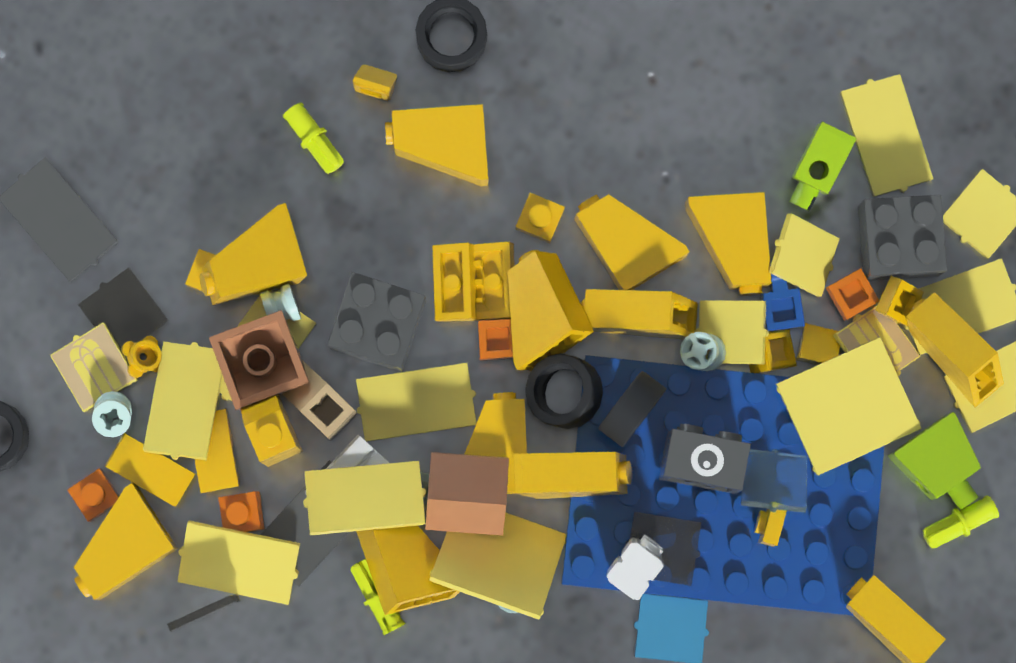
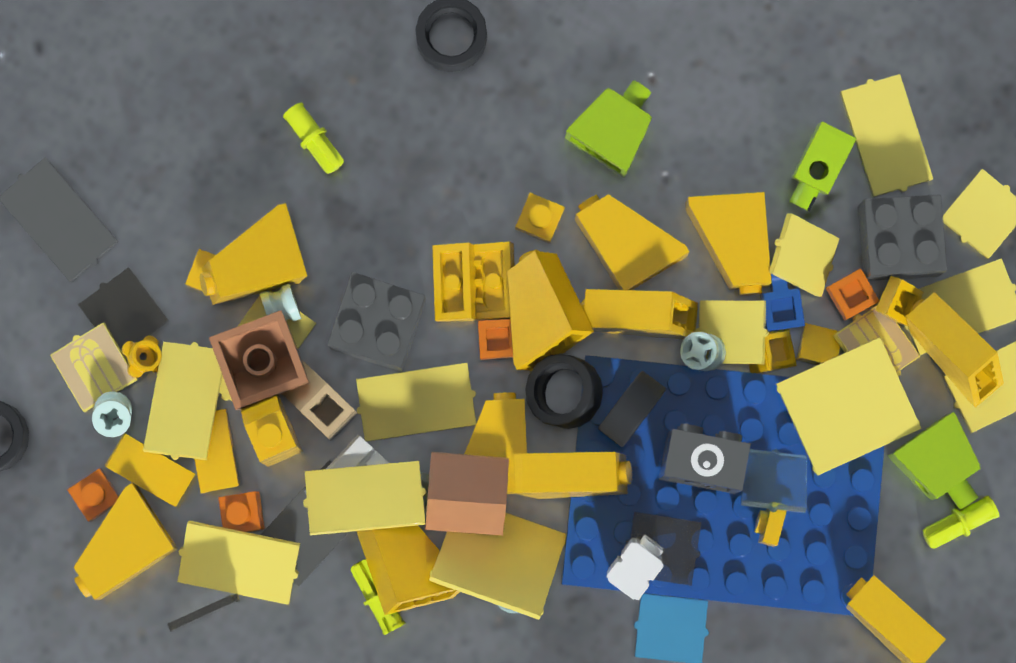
yellow slope [353,65,397,101] -> none
yellow slope [385,104,488,186] -> none
none -> lime torso [565,80,652,178]

